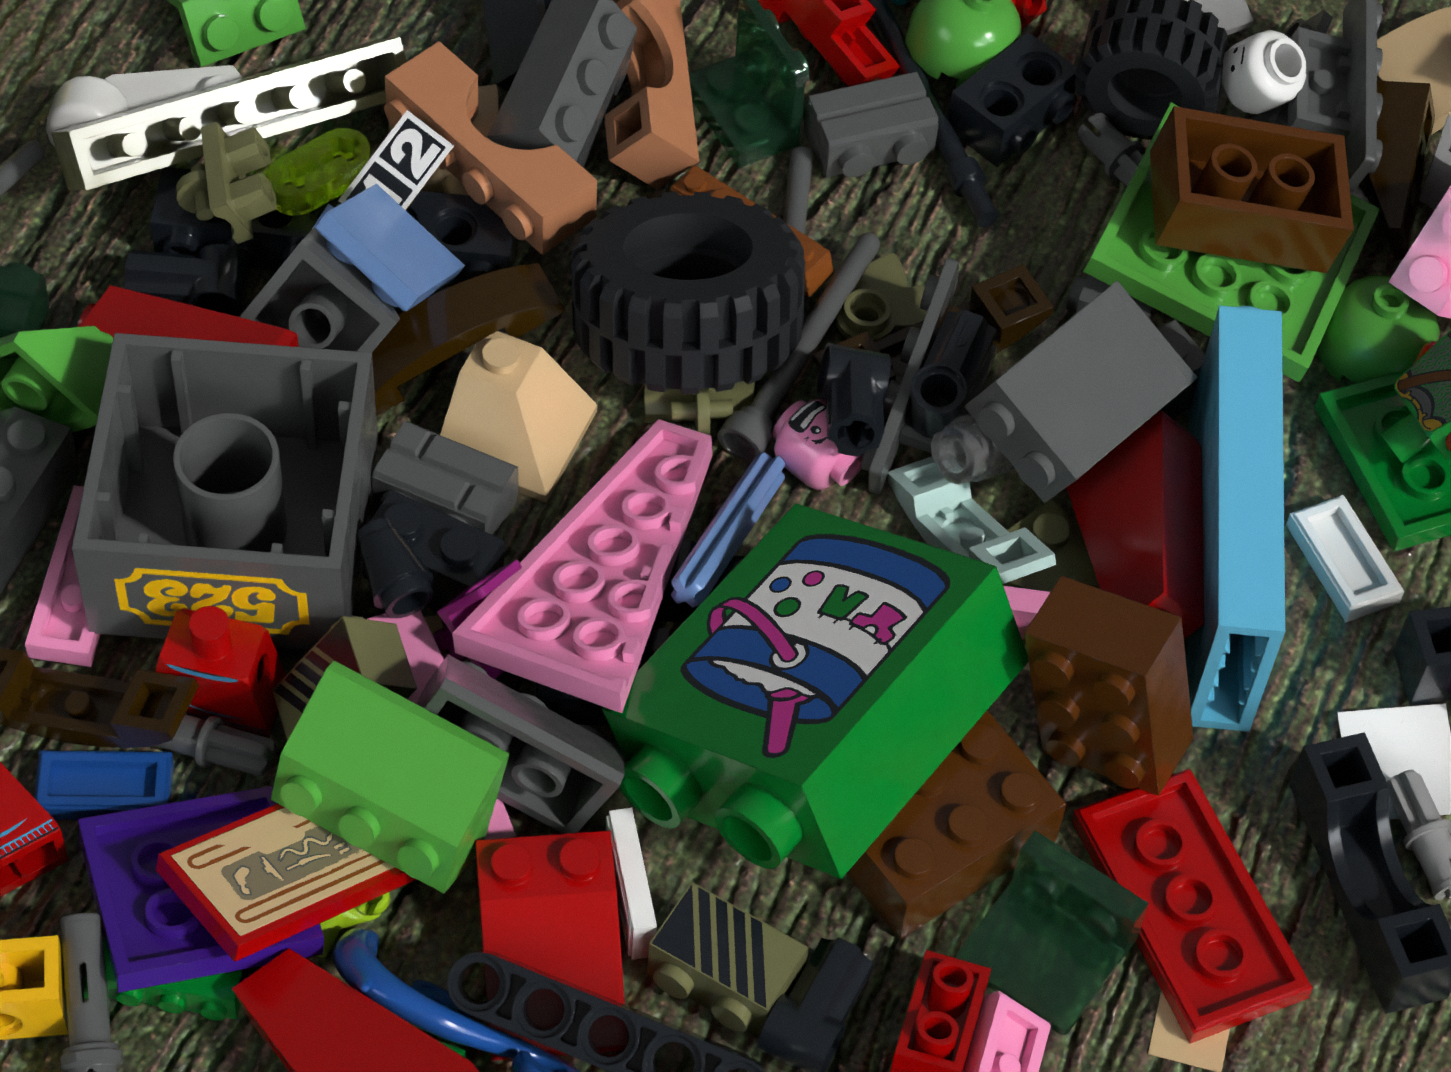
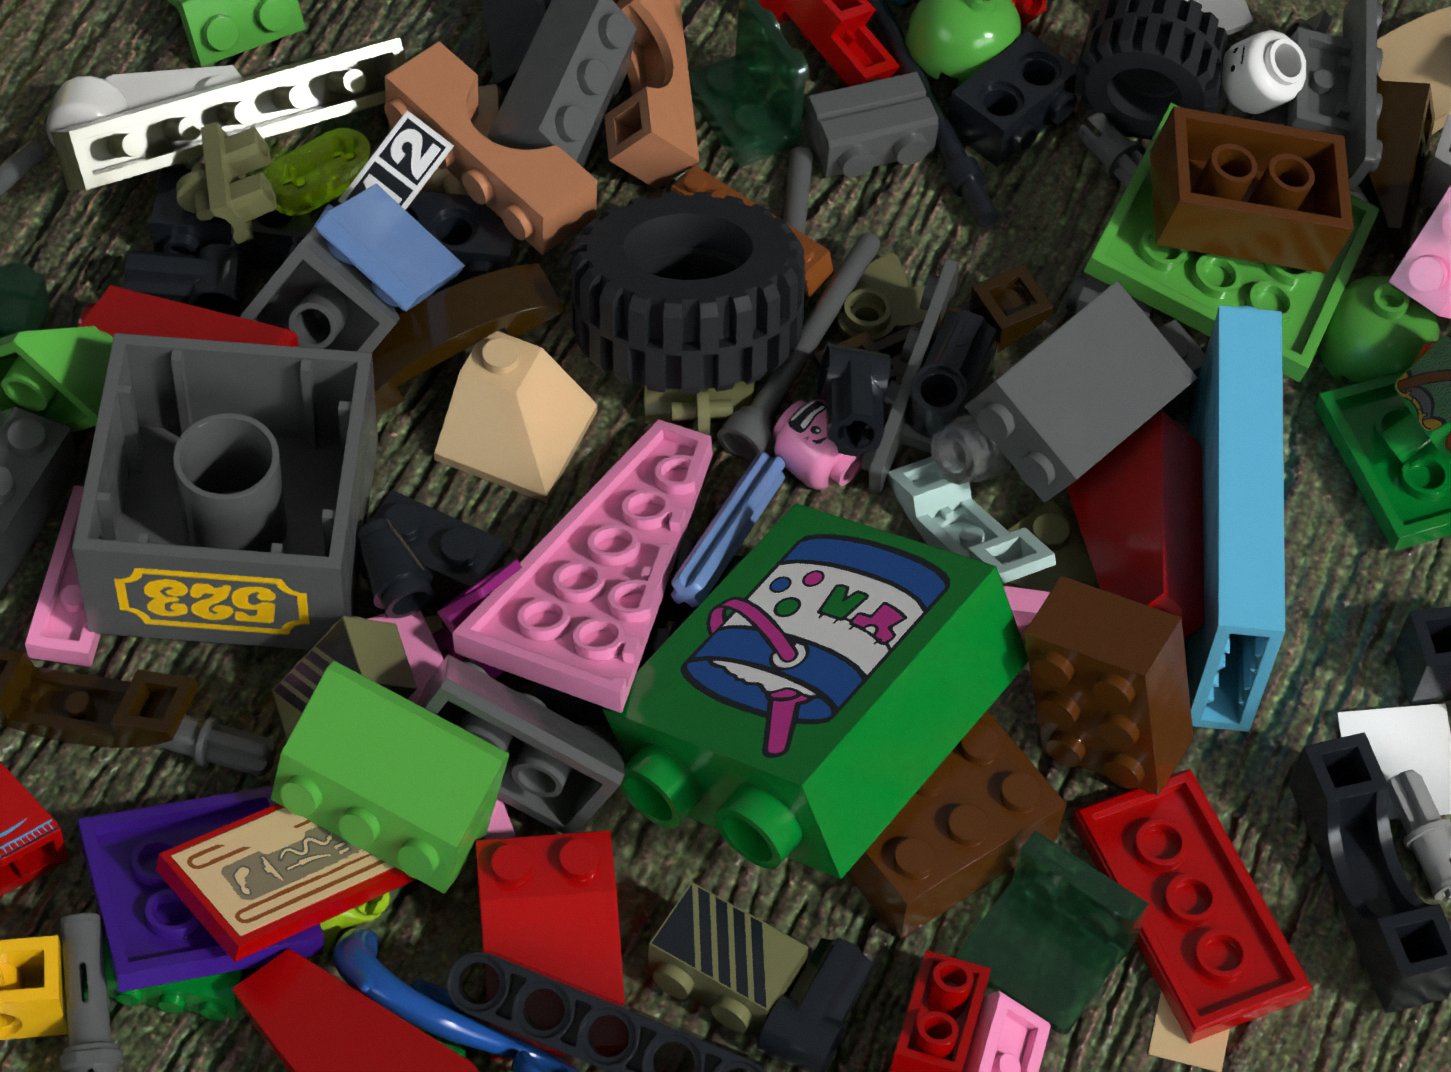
blue tile [34,751,174,820] -> none
red torso [156,606,286,738] -> none
dark grey brick [372,421,519,536] -> none
white tile [606,807,657,960] -> none
white tile [1286,495,1404,622] -> none

